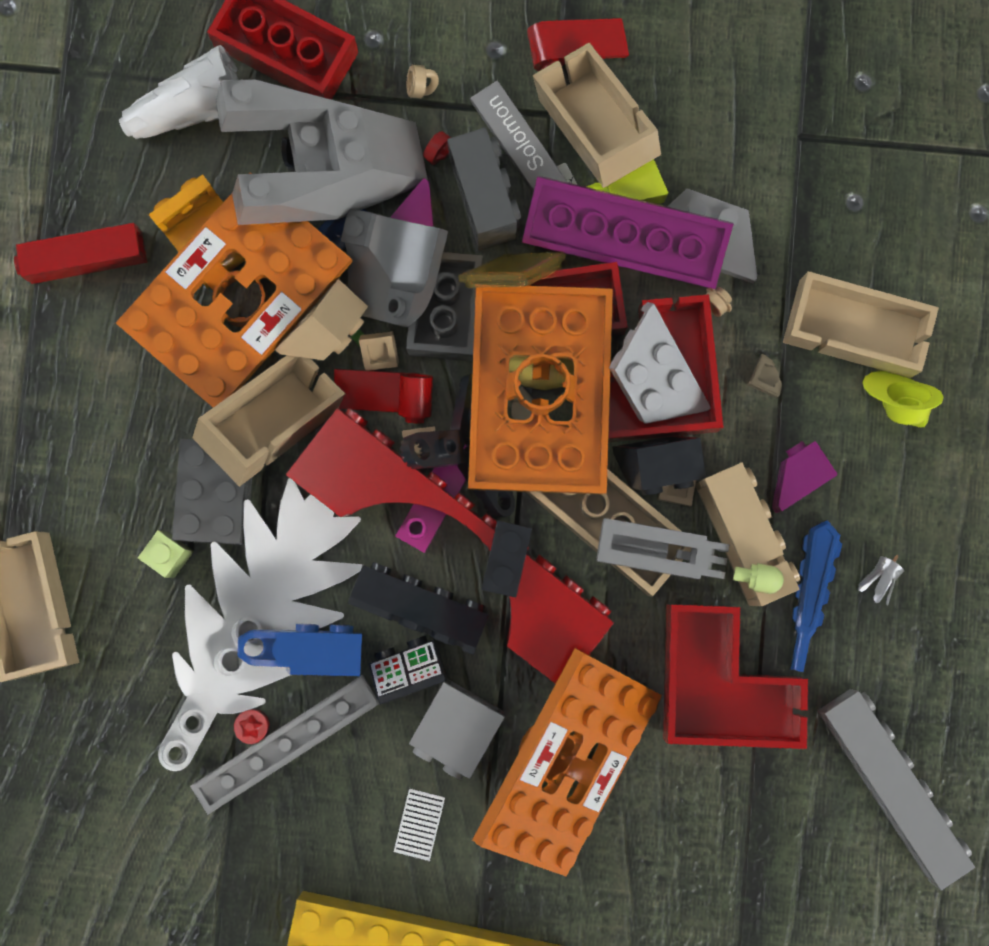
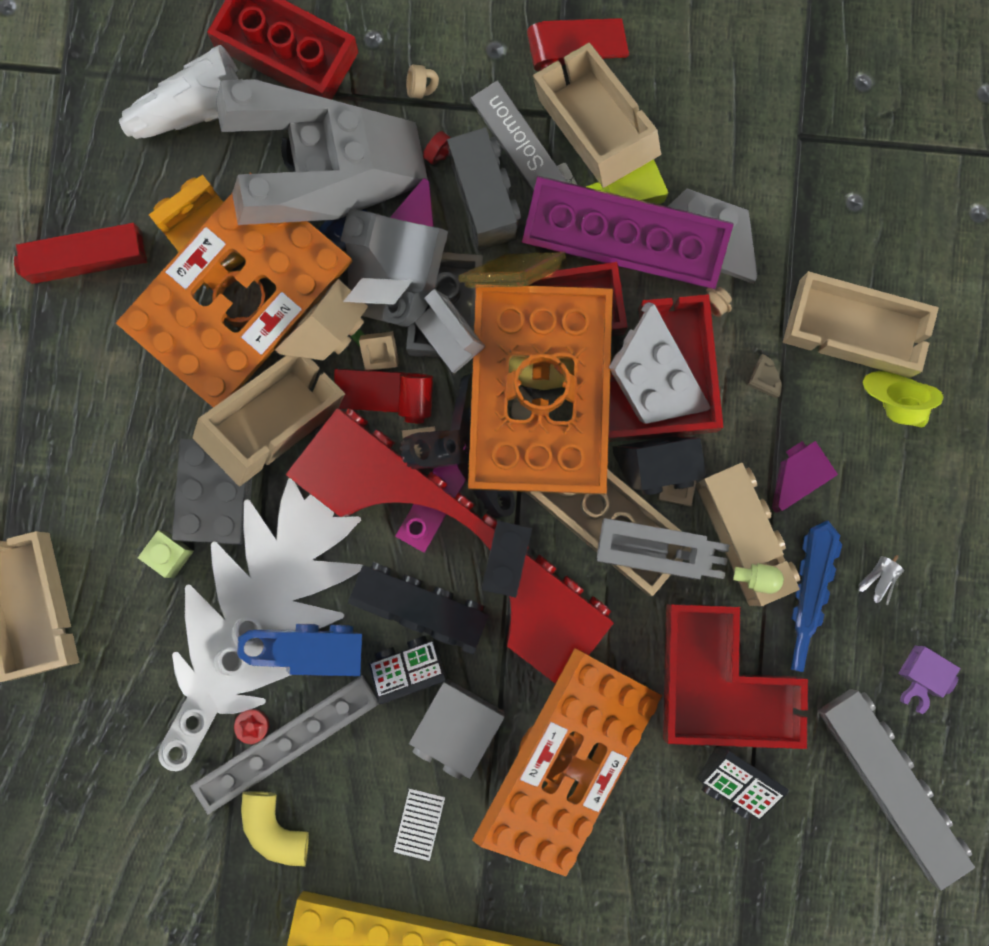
none -> light yellow cylinder [241,791,309,867]
none -> white sticker [343,278,413,305]
none -> light grey panel [415,289,485,373]
none -> slope [697,746,789,820]
none -> medium lavender brick [898,645,961,714]

